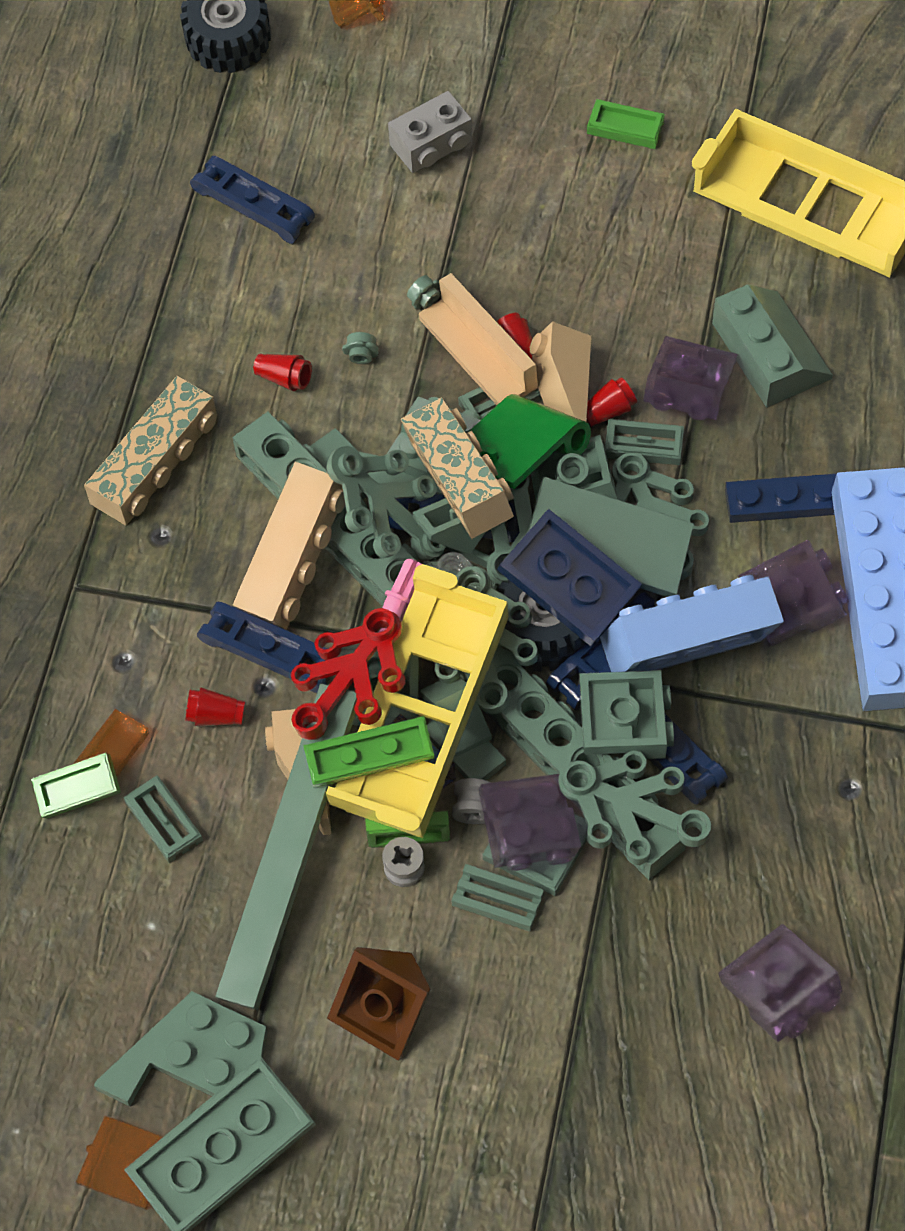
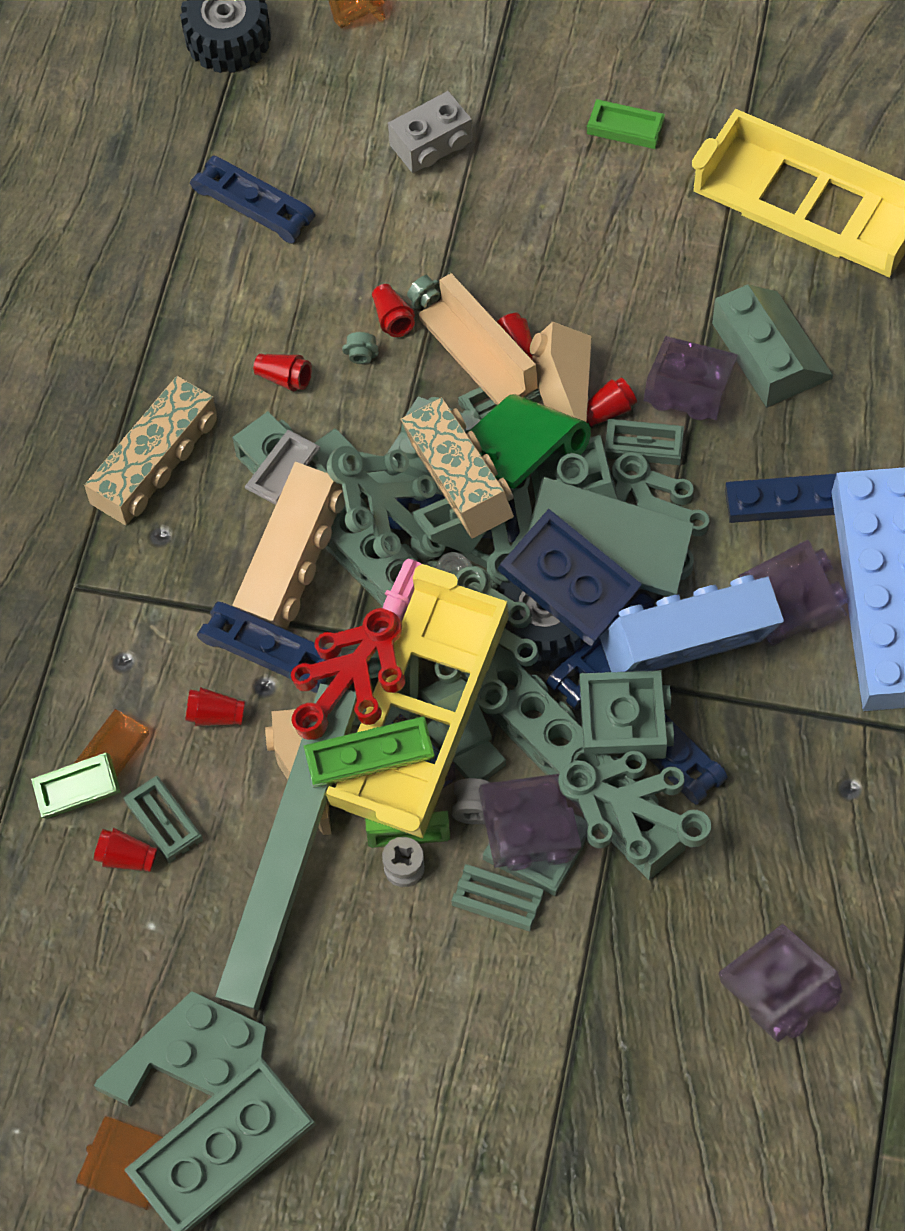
reddish brown slope [327,947,431,1061] -> none
none -> red cone [93,828,157,872]
none -> light grey tile [245,430,320,505]
none -> red cone [372,284,415,337]

